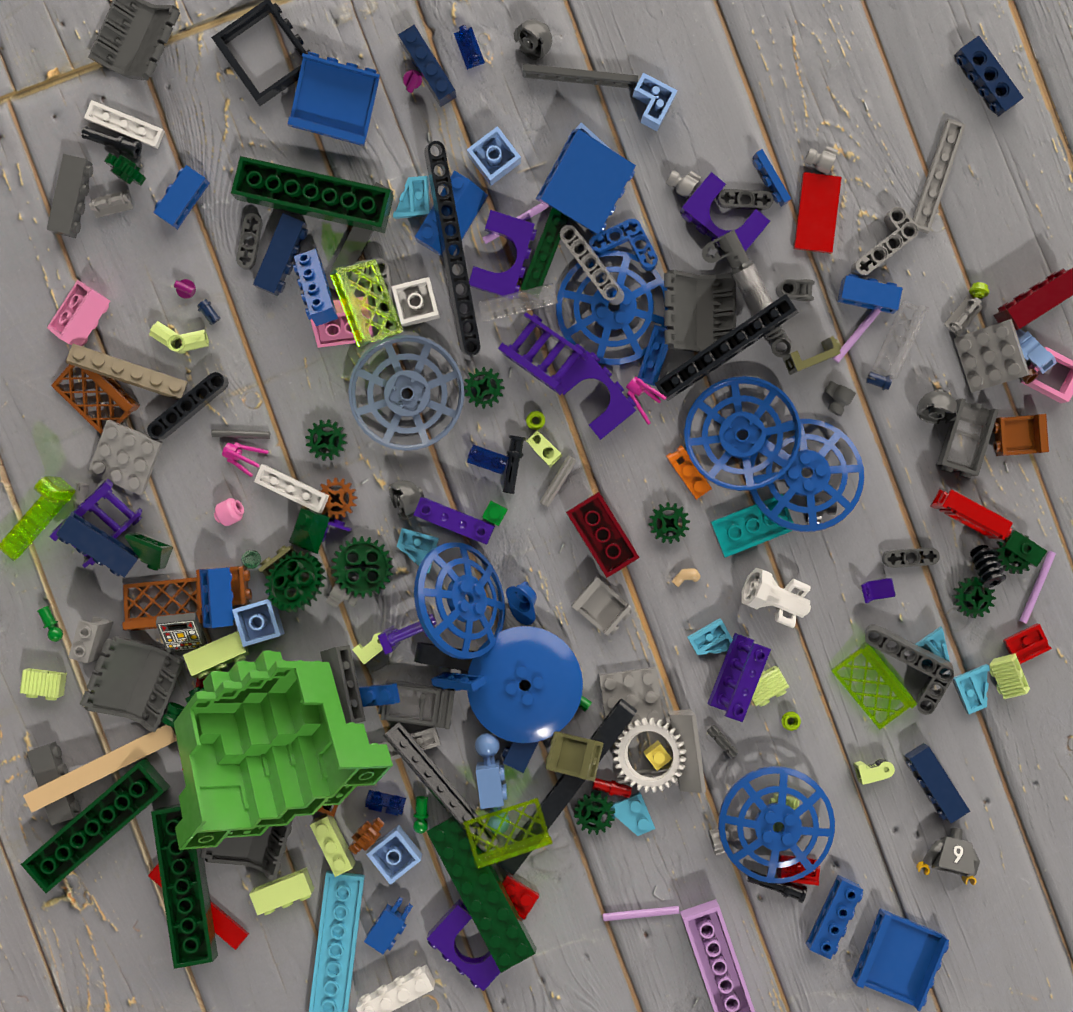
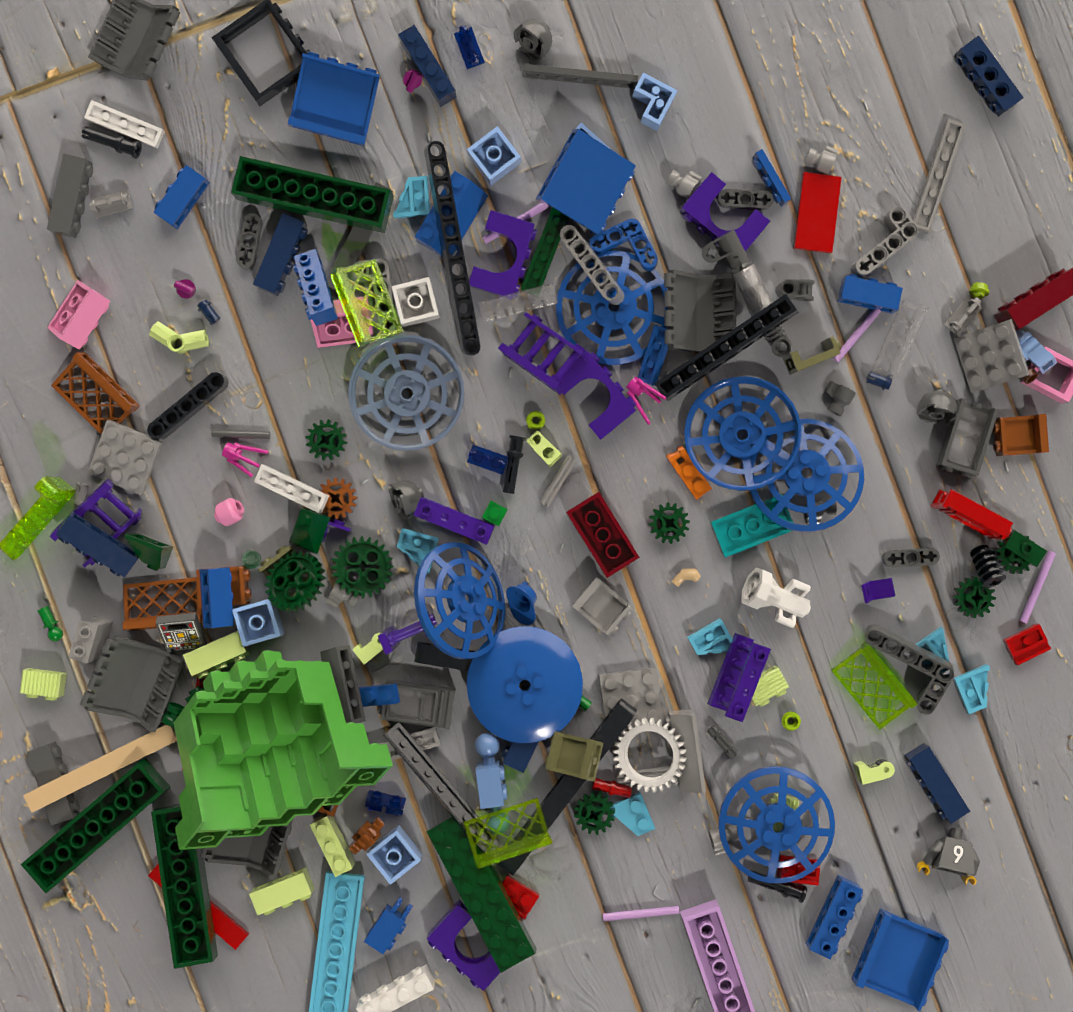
dark tan plate [66,344,188,400] -> none
dark green gear [104,153,146,186] -> none
green pin [413,796,429,834] -> none
blue plate [431,672,486,693] -> none
dark green gear [464,367,505,409] -> none
light yellow brick [643,740,672,771] -> none
yellowish green brick [989,653,1030,699] -> none

